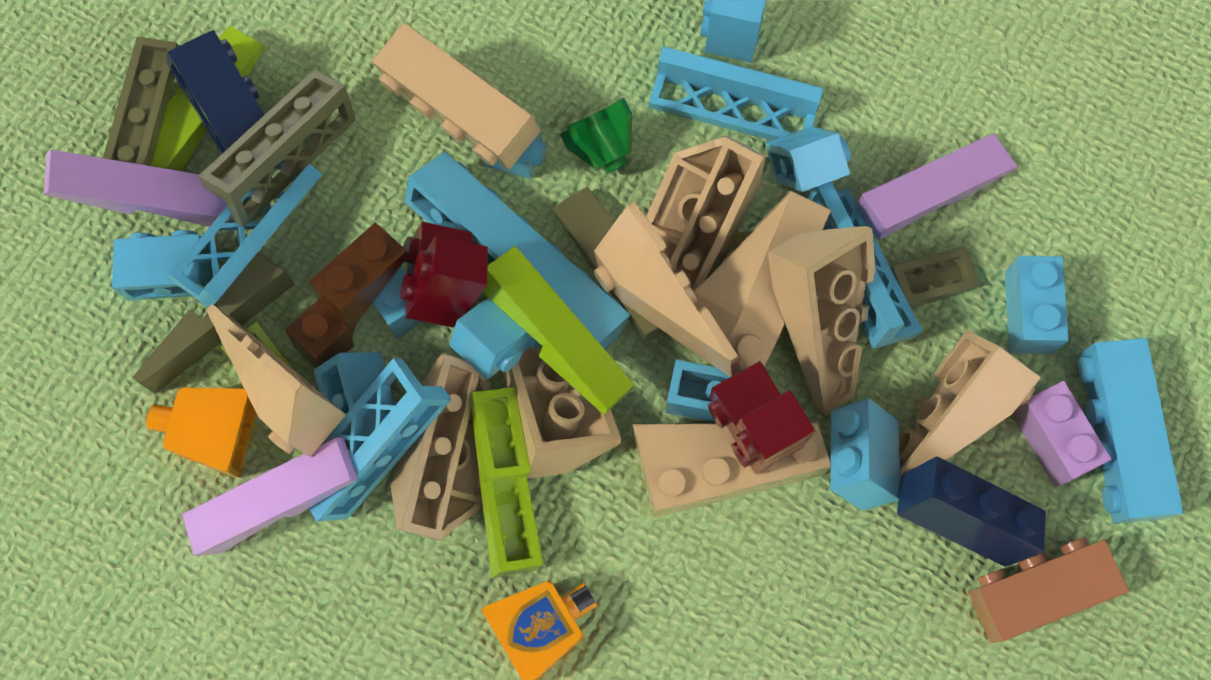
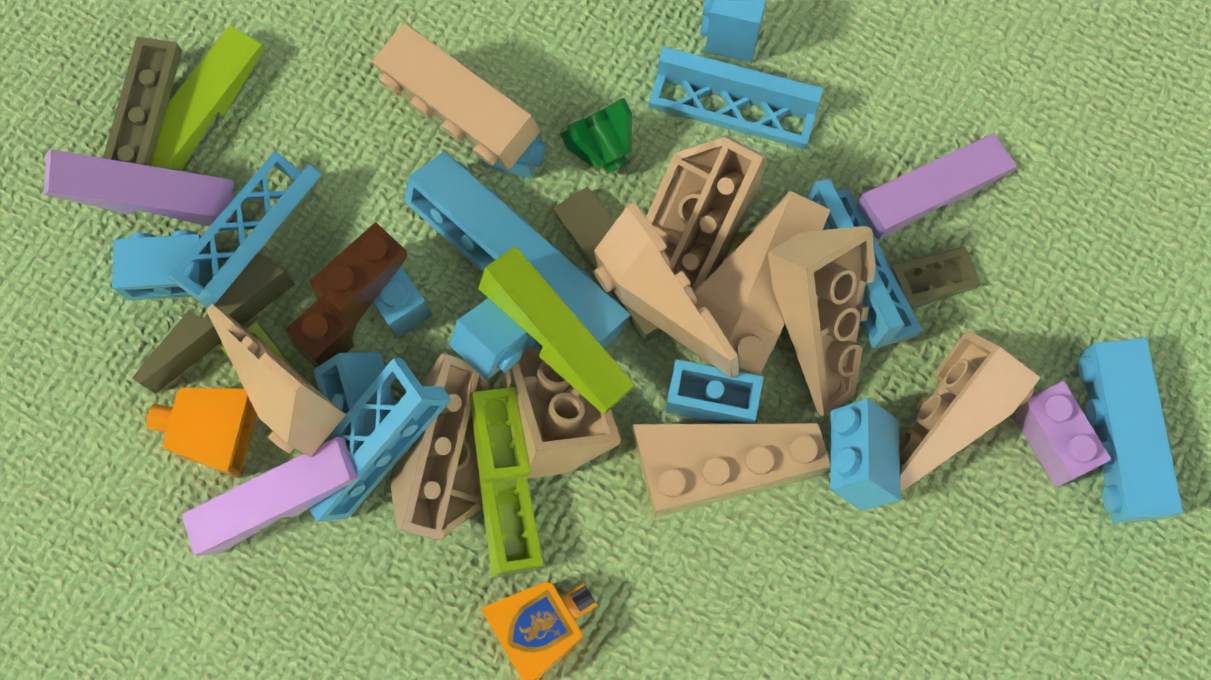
dark blue brick [166,29,265,154] -> none
olive fence [198,69,356,227] -> none
dark red brick [400,221,488,328] -> none
dark red brick [707,361,816,475] -> none
medium azure brick [765,127,851,192] -> none
dark blue brick [897,456,1046,567] -> none
nougat brick [967,536,1129,643] -> none
medium azure brick [1005,256,1068,354] -> none

